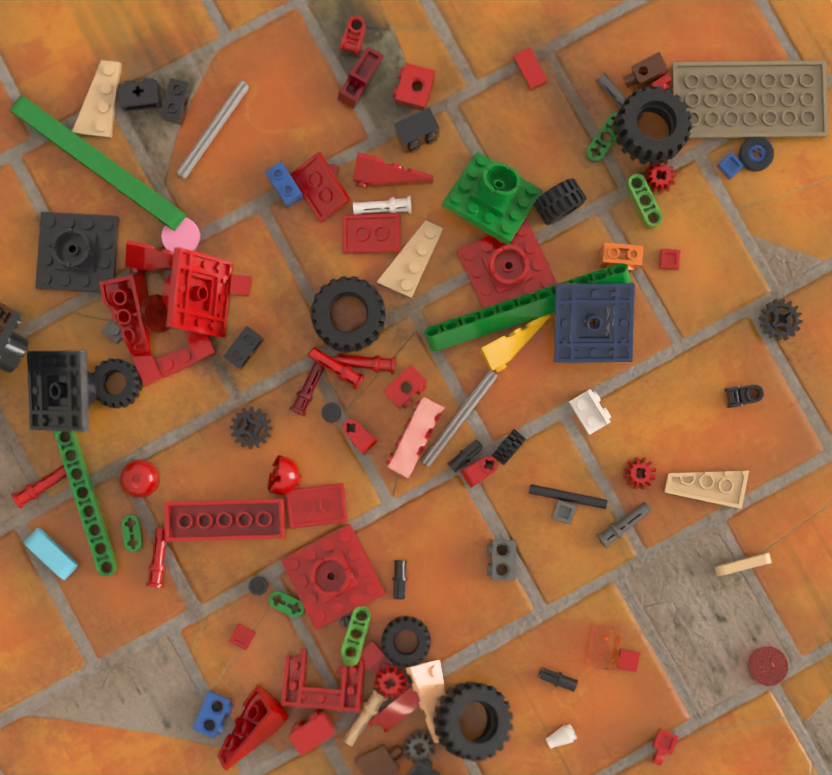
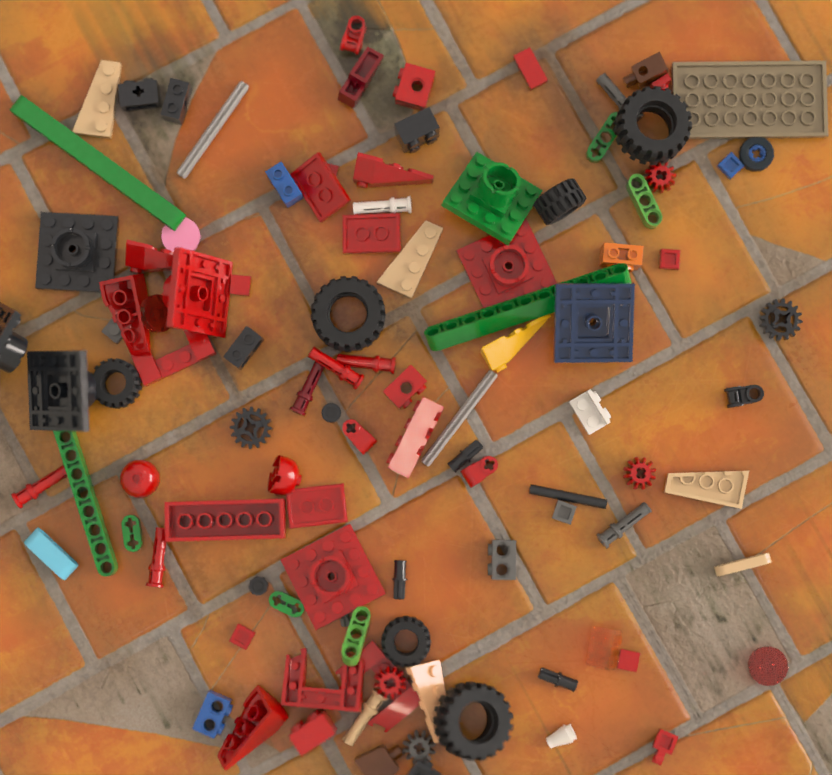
black tyre [492,429,526,465] -> none

